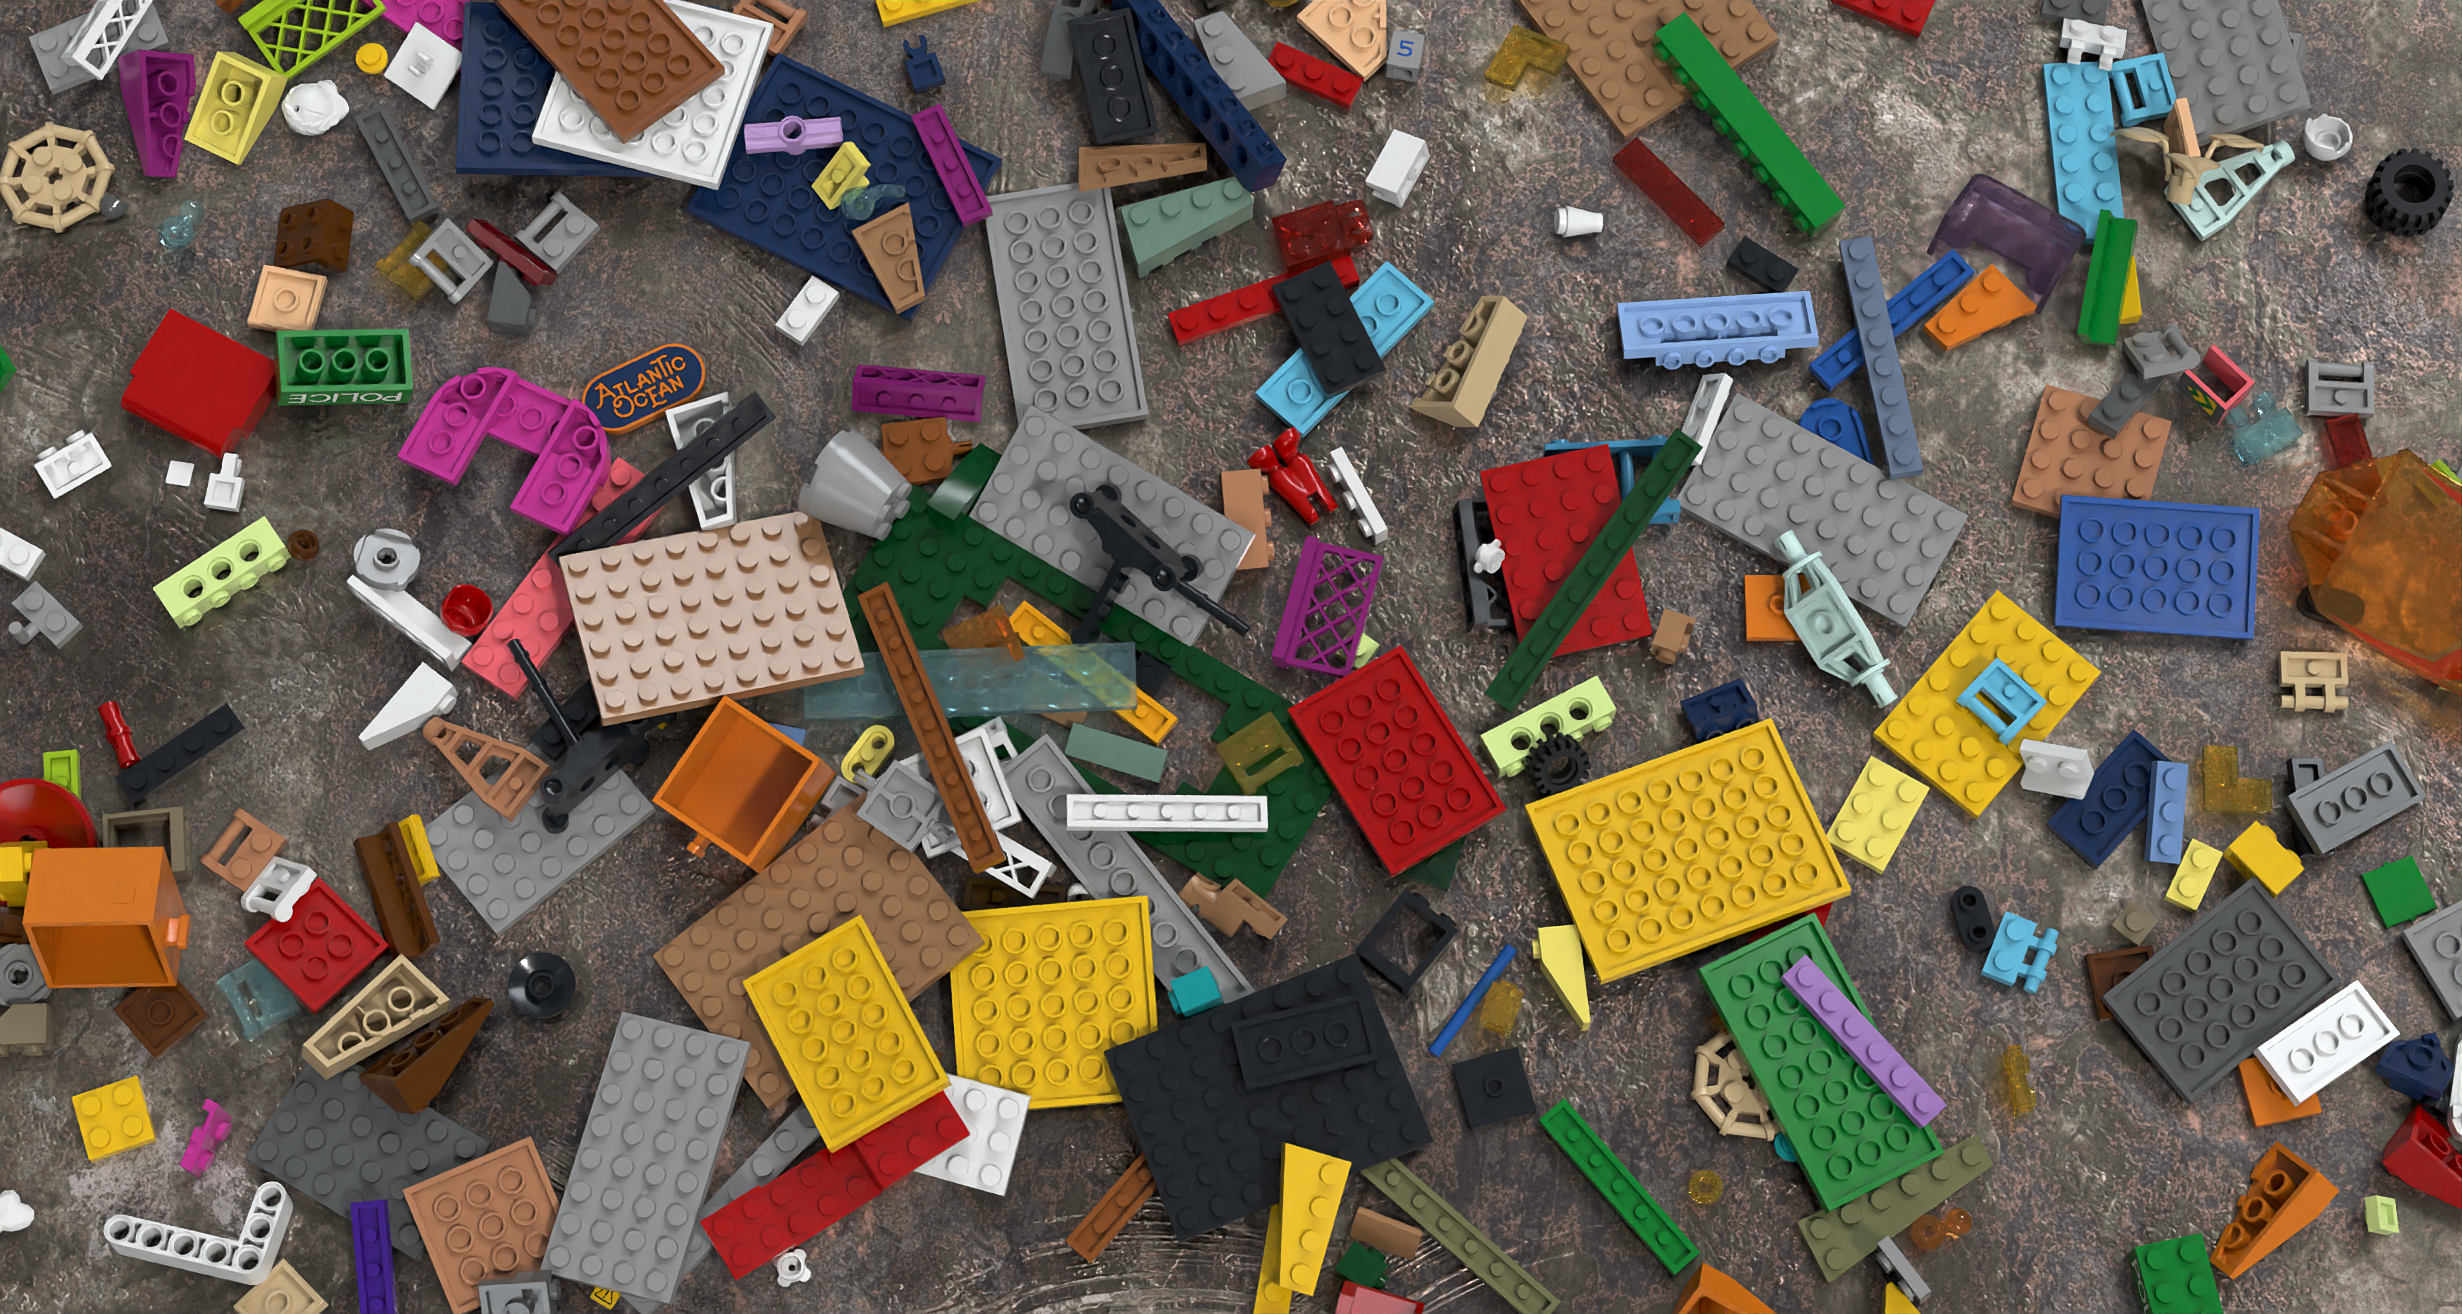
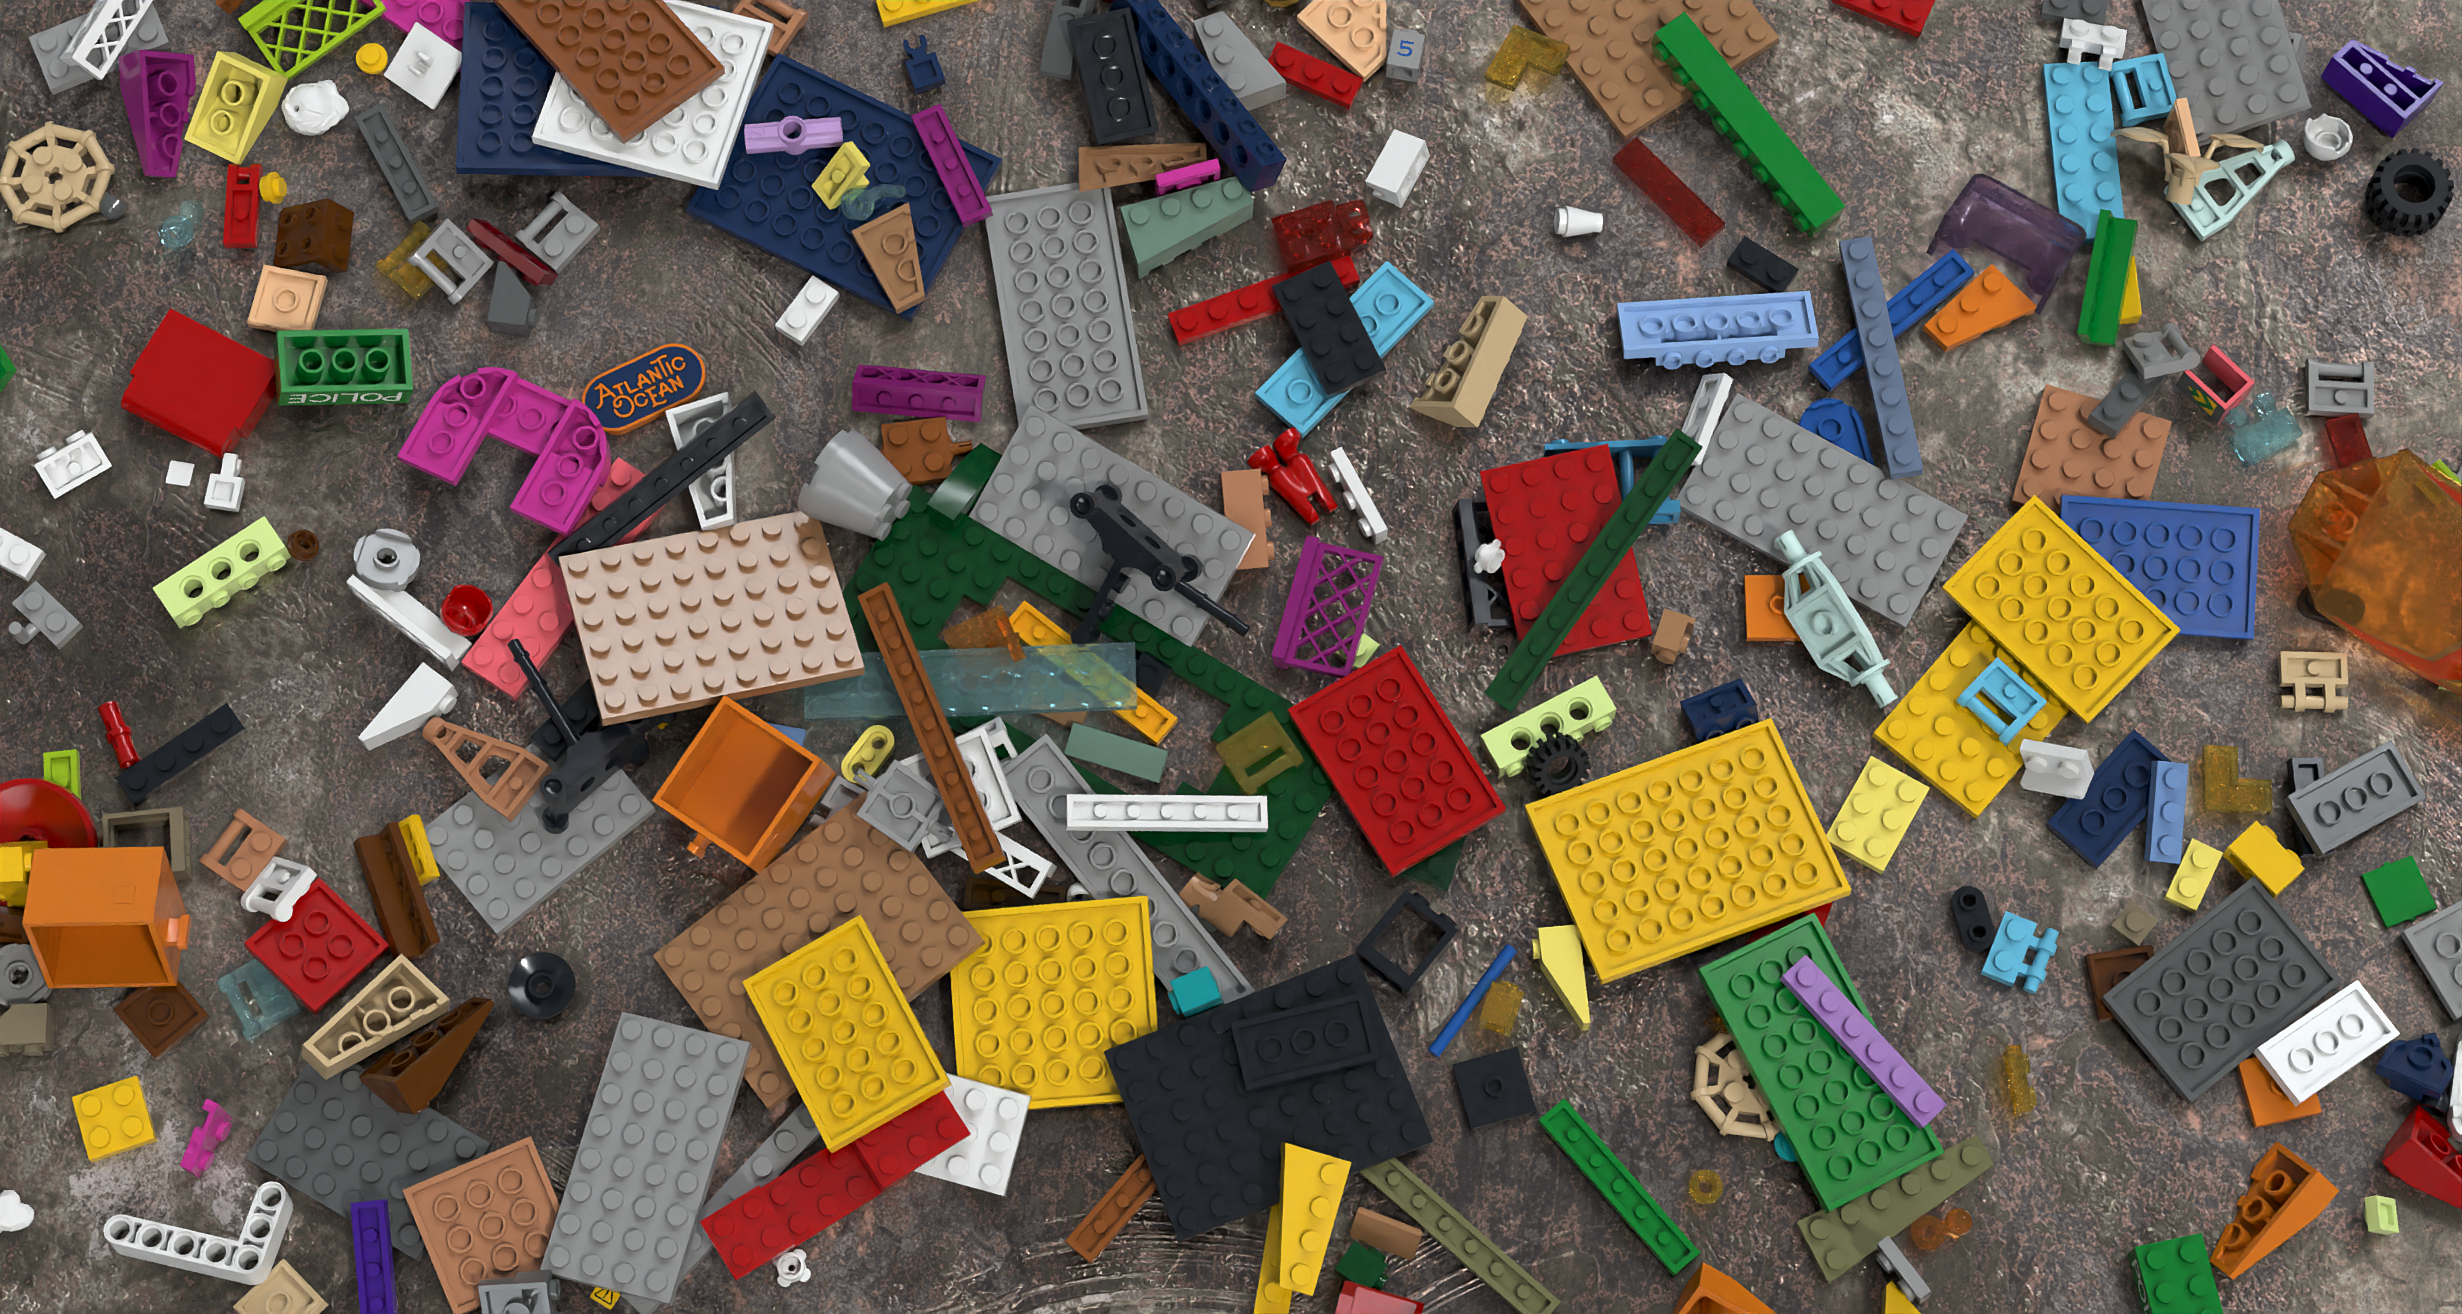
none -> red plate [223,164,263,249]
none -> yellow plate [259,172,287,204]
none -> dark pink plate [1155,158,1221,197]
none -> yellow plate [1942,495,2181,725]
none -> dark purple wedge [2321,39,2444,139]

